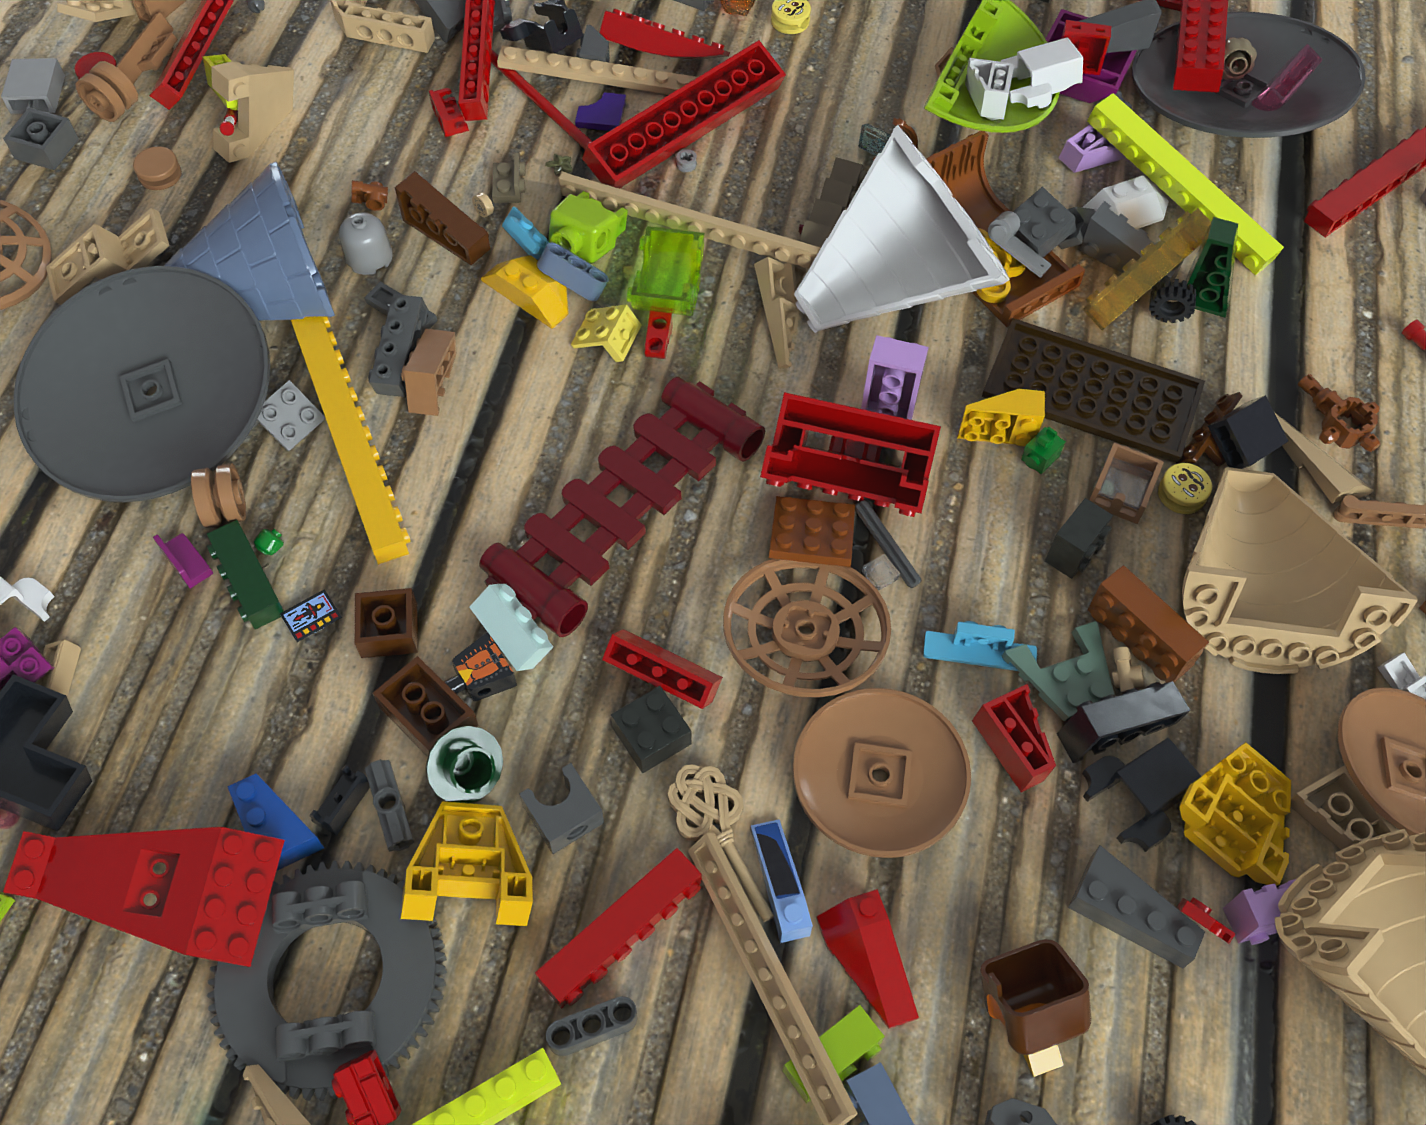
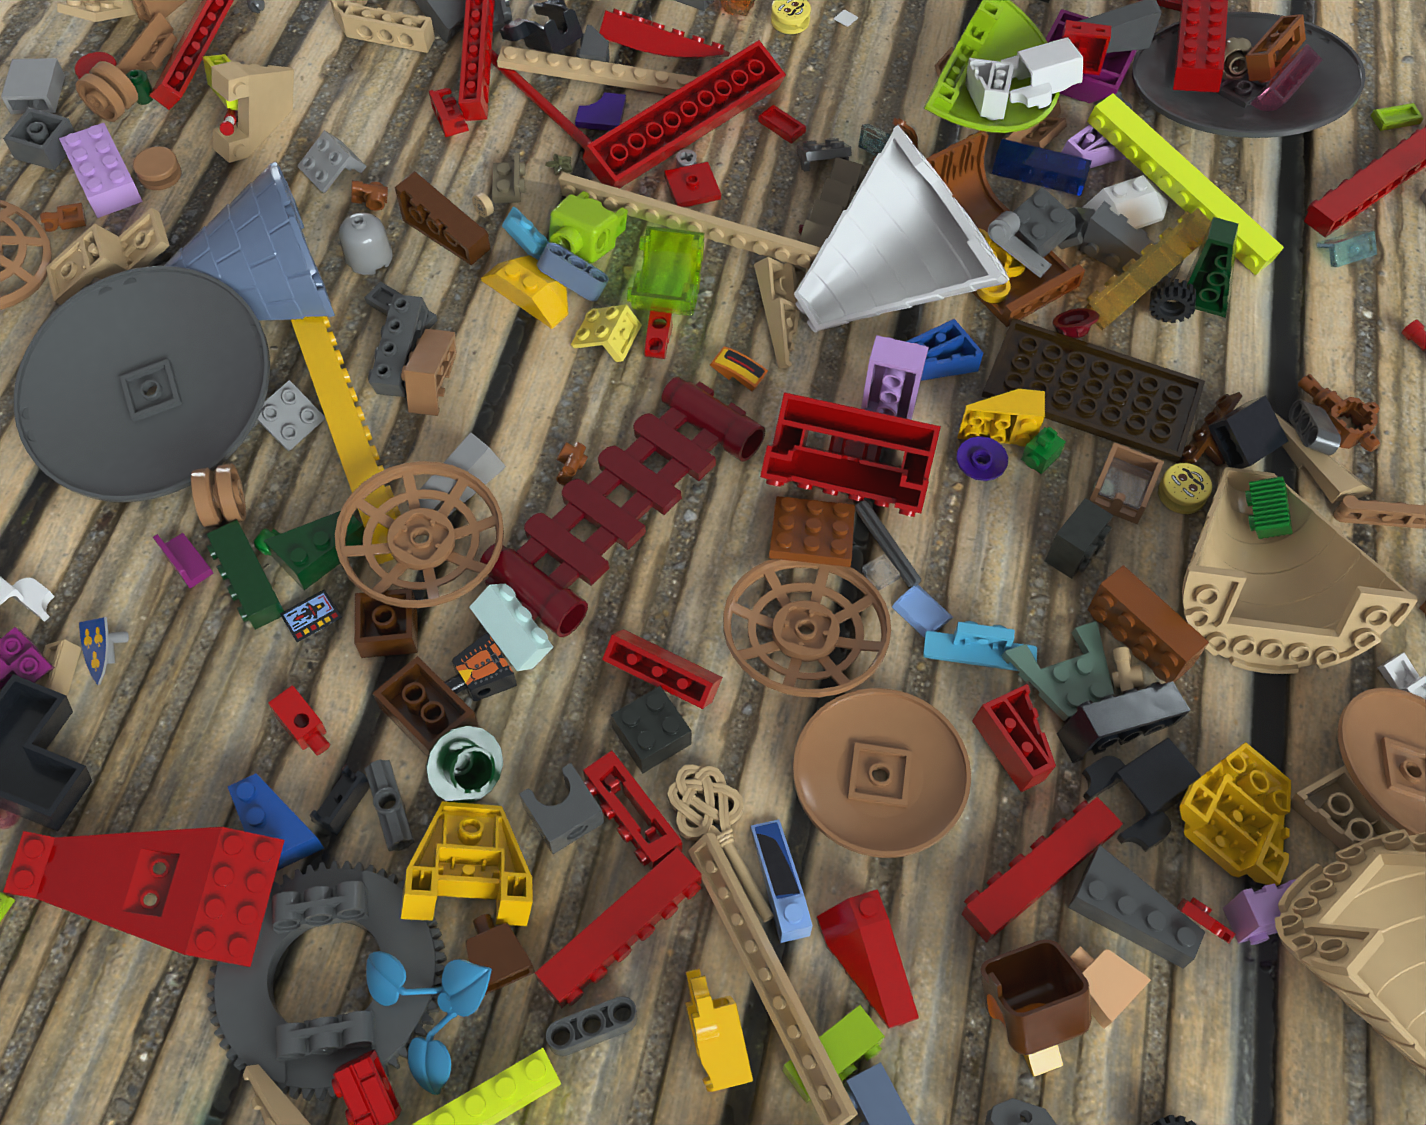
none -> dark orange plate [40,203,86,232]
none -> lavender brick [59,123,143,218]
none -> shield [79,617,129,685]
none -> dark green brick [126,69,153,105]
none -> dark green wedge [264,511,365,591]
none -> red torso [268,685,331,756]
none -> light grey bracket [298,130,367,193]
none -> medium nougat dish [335,461,504,608]
none -> dark azure plant [366,951,492,1095]
none -> light grey slope [407,433,506,515]
none -> reddish brown torso [466,914,535,995]
none -> dark orange plate [556,442,588,486]
none -> red brick [583,750,683,869]
none -> red plate [664,162,721,208]
none -> yellow piece [685,968,753,1092]
none -> slope [710,346,768,391]
none -> red tile [758,105,806,144]
none -> dark grey piece [797,138,852,172]
none -> white sticker [834,10,858,27]
none -> light blue piece [892,585,953,638]
none -> blue wedge [906,319,983,381]
none -> dark purple dish [956,436,1008,481]
none -> red brick [961,797,1123,943]
none -> clear blue brick [992,139,1092,196]
none -> medium nougat bracket [1002,98,1067,159]
none -> dark red piece [1053,308,1099,339]
none -> light nougat torso [1070,946,1151,1029]
none -> green brick [1245,476,1293,539]
none -> dark orange brick [1246,14,1306,83]
none -> dark grey beam [1288,399,1341,456]
none -> clear light blue panel [1317,231,1377,267]
none -> lime tile [1370,103,1424,131]

